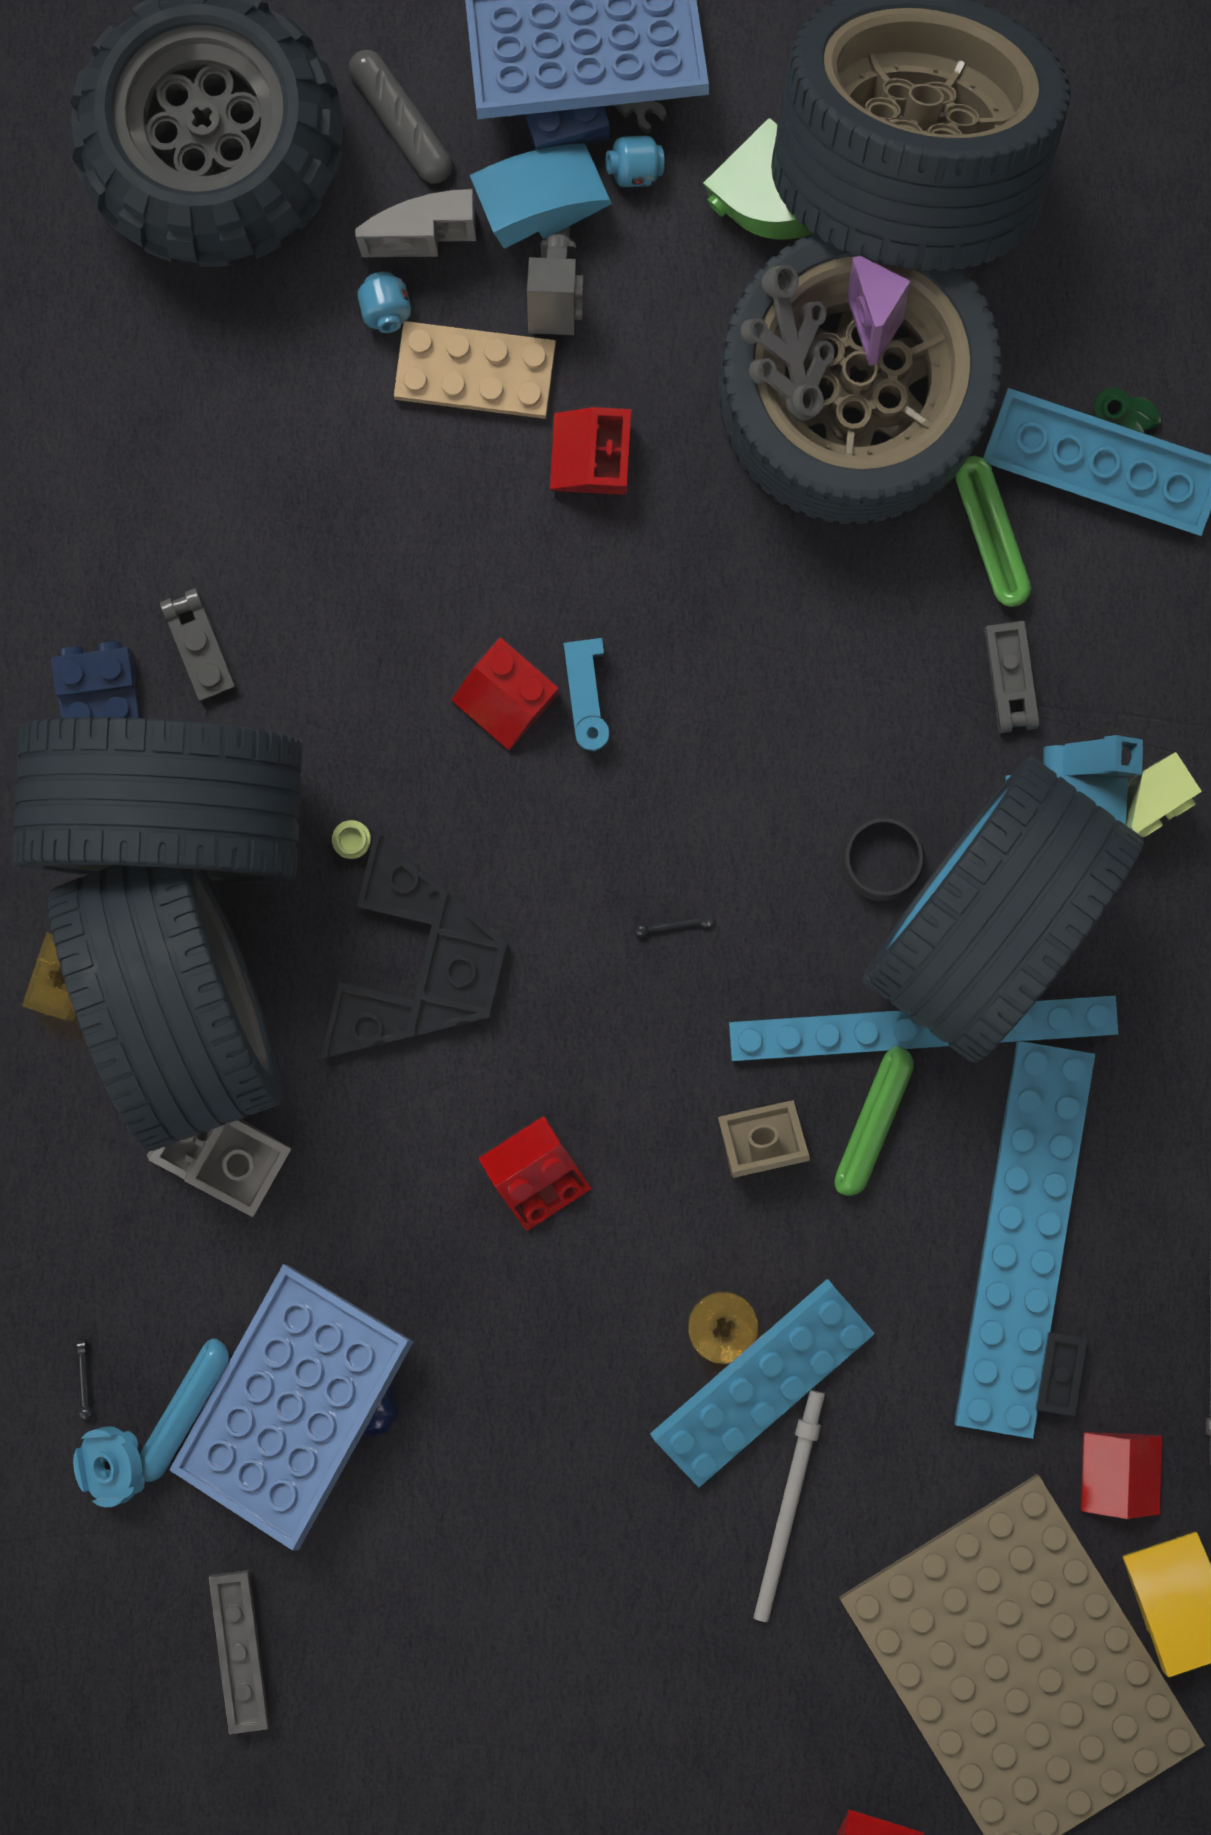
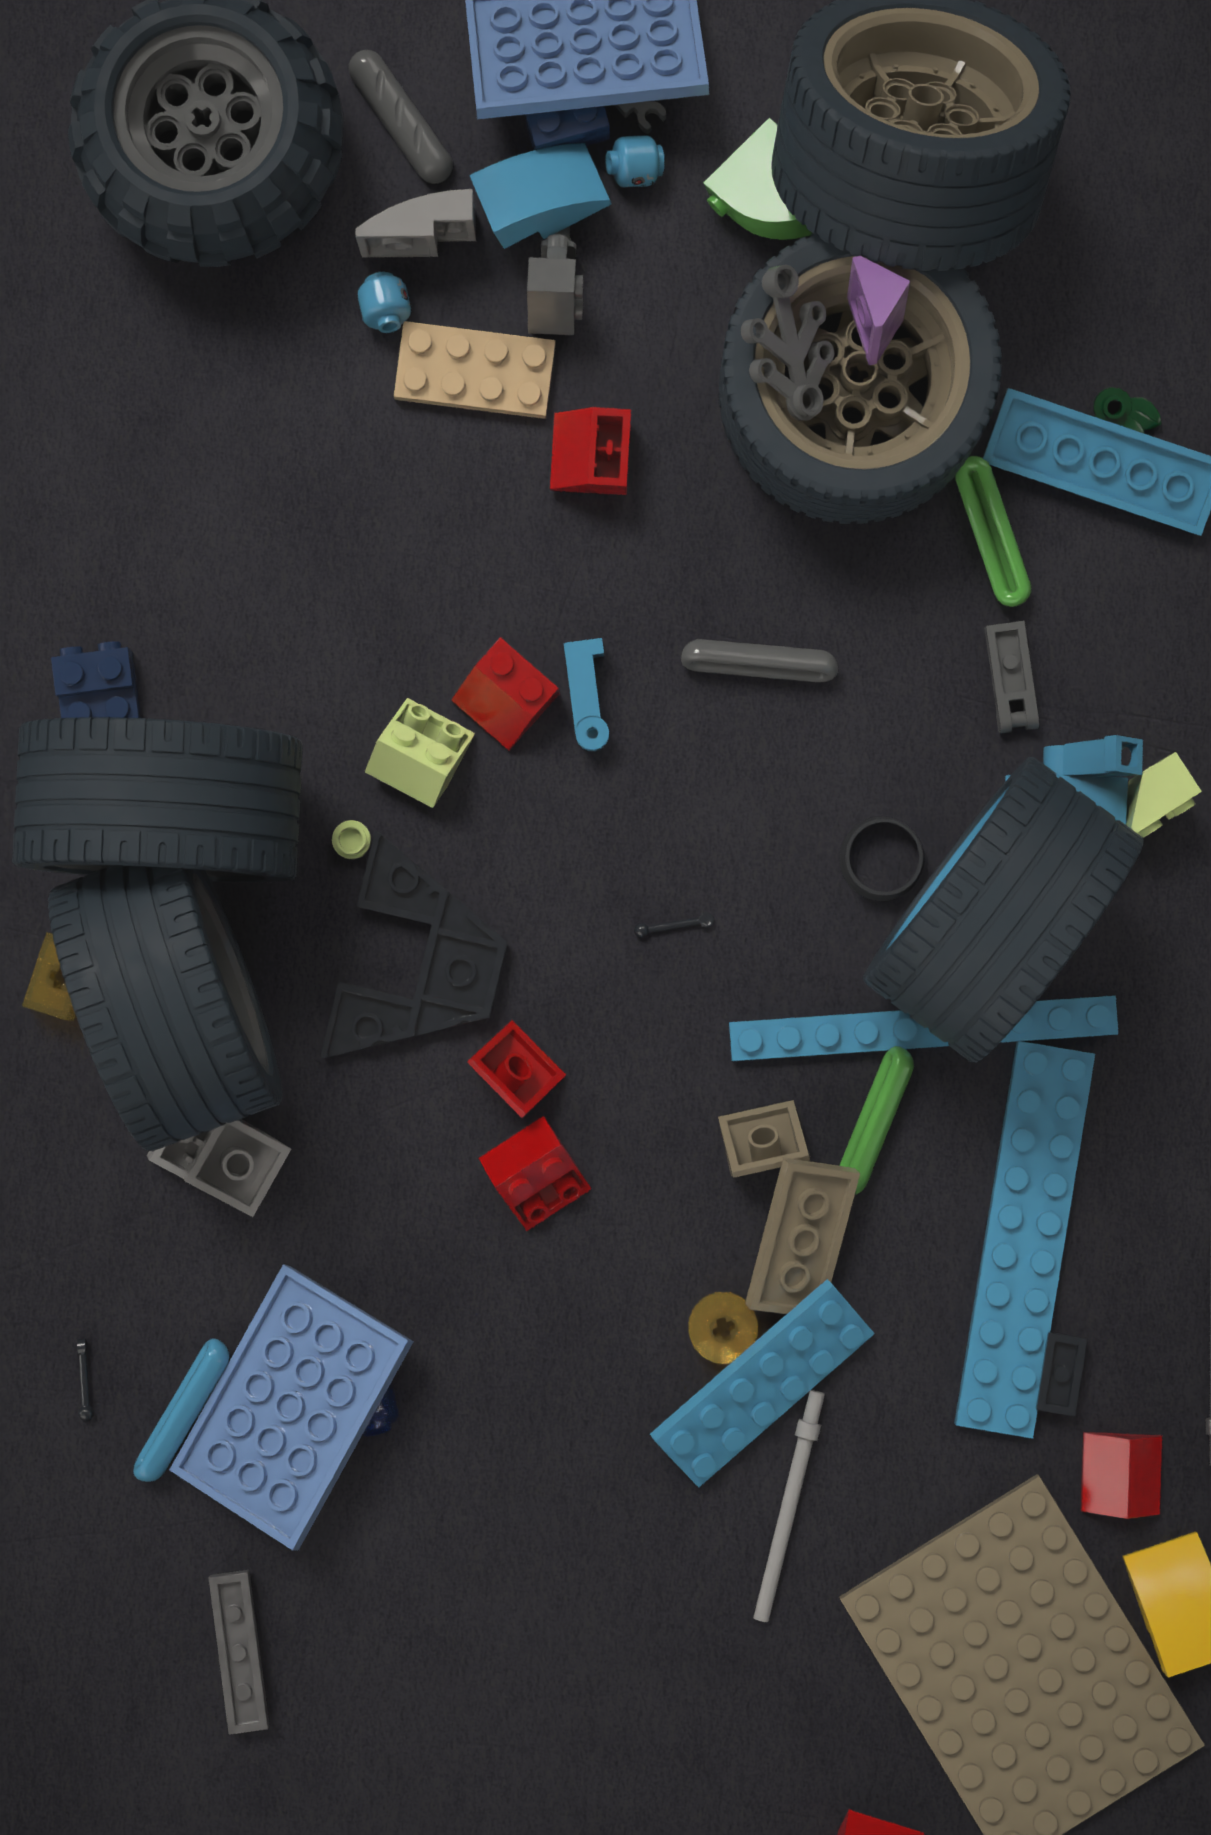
dark azure plate [73,1426,144,1507] -> none
dark grey plate [160,588,236,702] -> none
none -> yellowish green slope [365,698,475,808]
none -> red slope [467,1020,566,1118]
none -> dark grey piece [681,639,838,682]
none -> dark tan plate [745,1158,860,1314]

